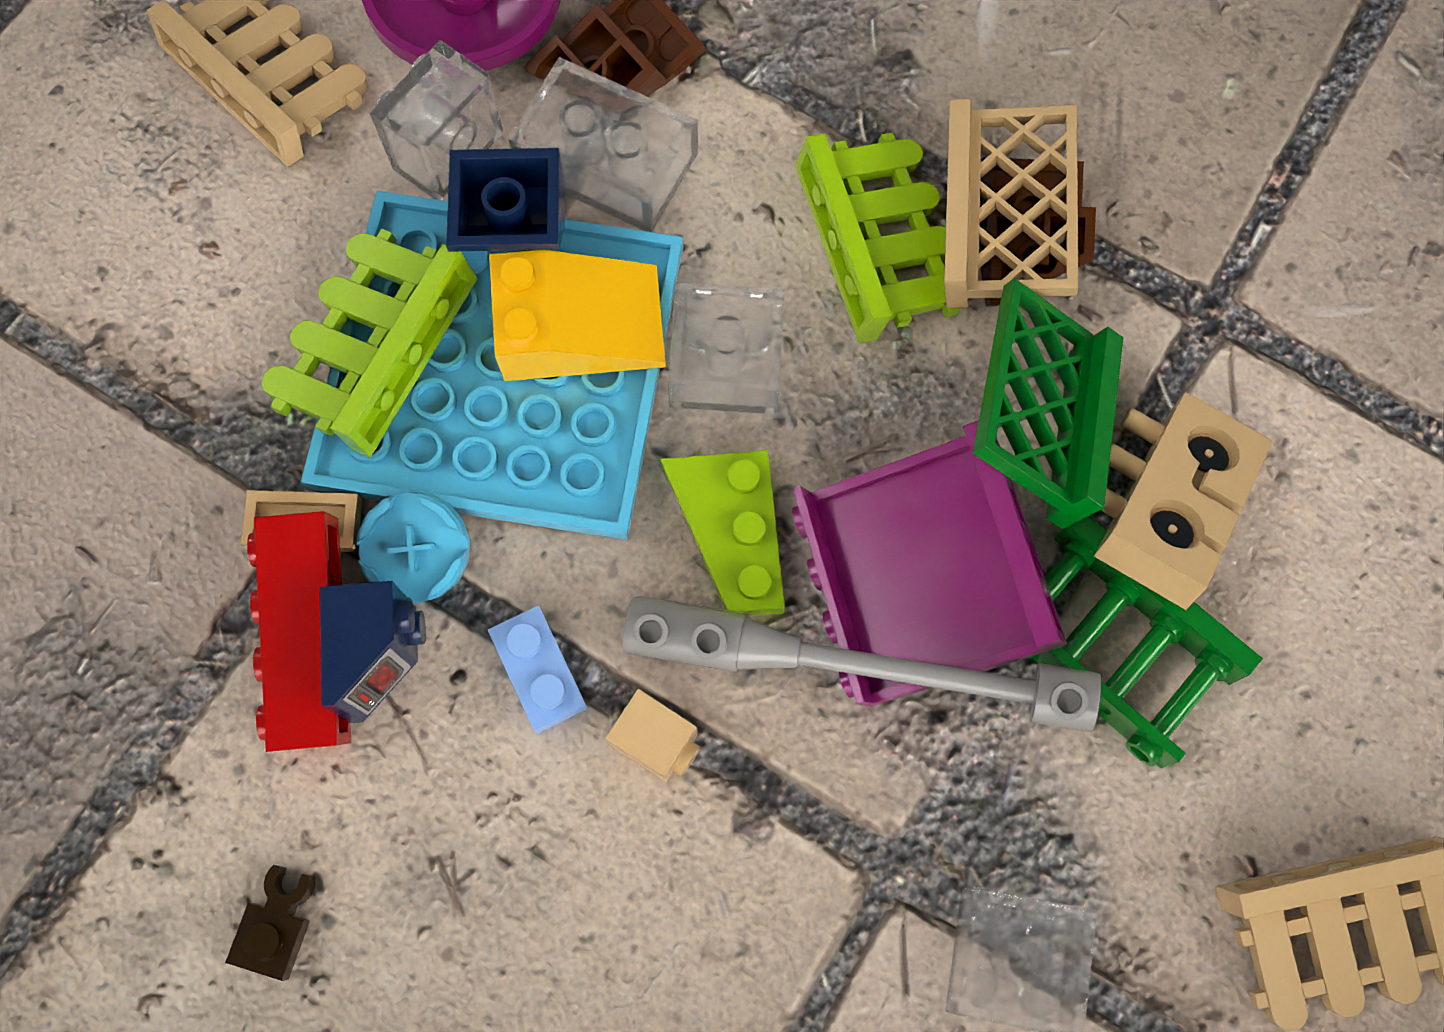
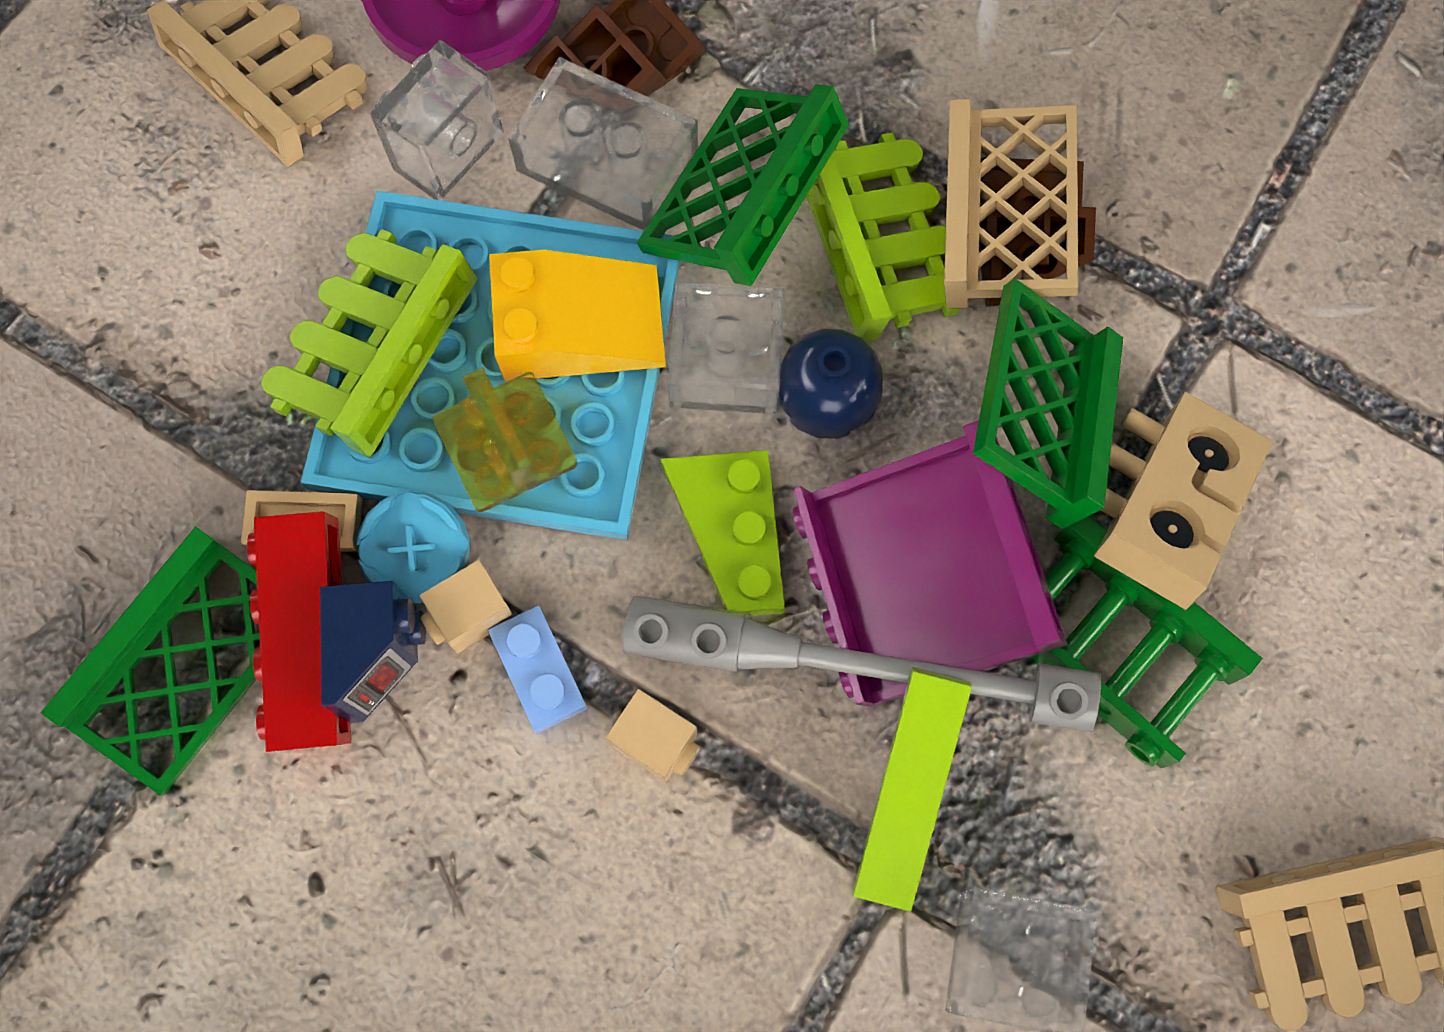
dark brown plate [225,865,315,981] -> none
dark blue slope [446,148,565,252] -> none
none -> green fence [40,526,260,796]
none -> tan brick [419,560,514,654]
none -> clear yellow bracket [433,368,578,513]
none -> green fence [636,84,849,286]
none -> dark blue cylinder [777,329,883,439]
none -> lime tile [853,667,972,912]

